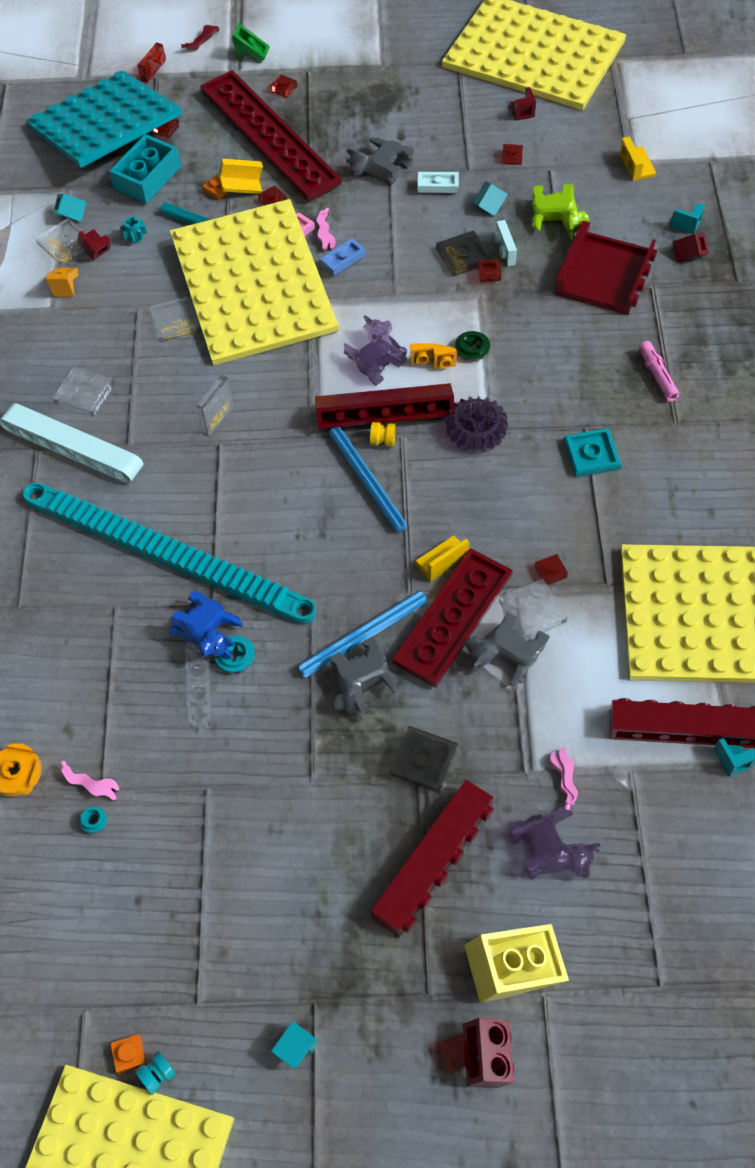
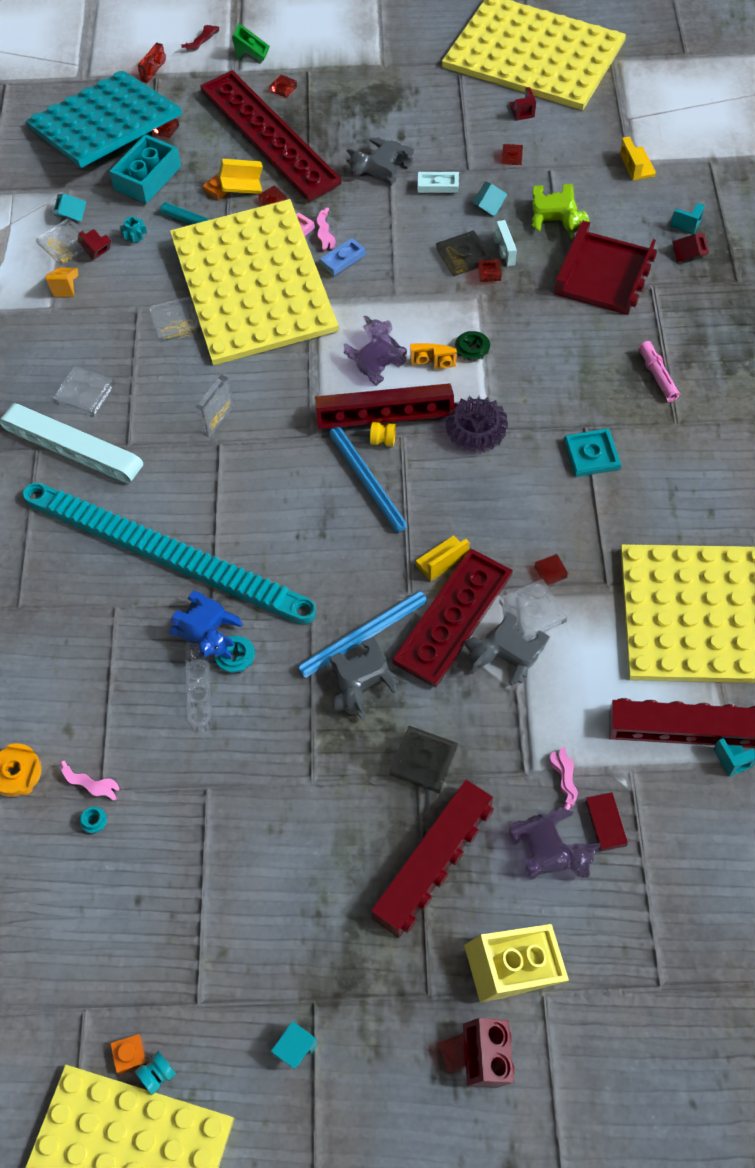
none -> dark red tile [585,792,628,852]

